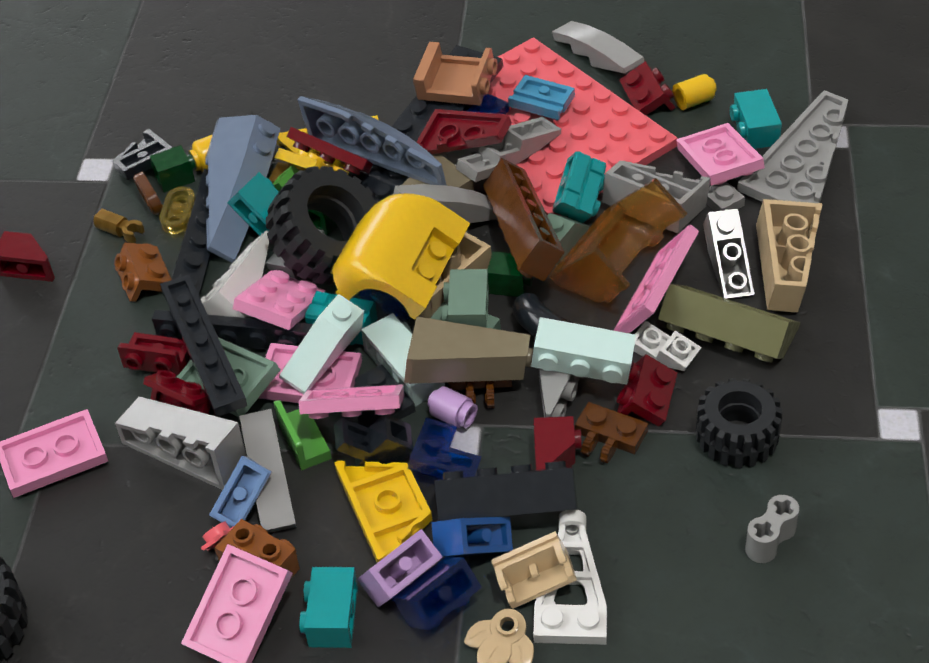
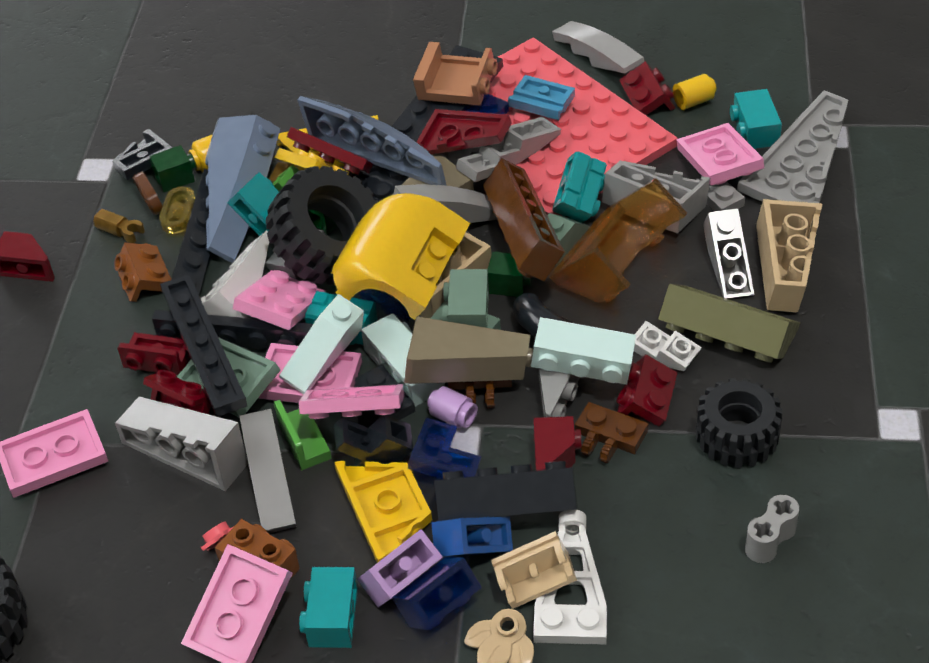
medium blue slope [209,456,272,528] -> none
bright pink tile [613,225,699,333] -> none

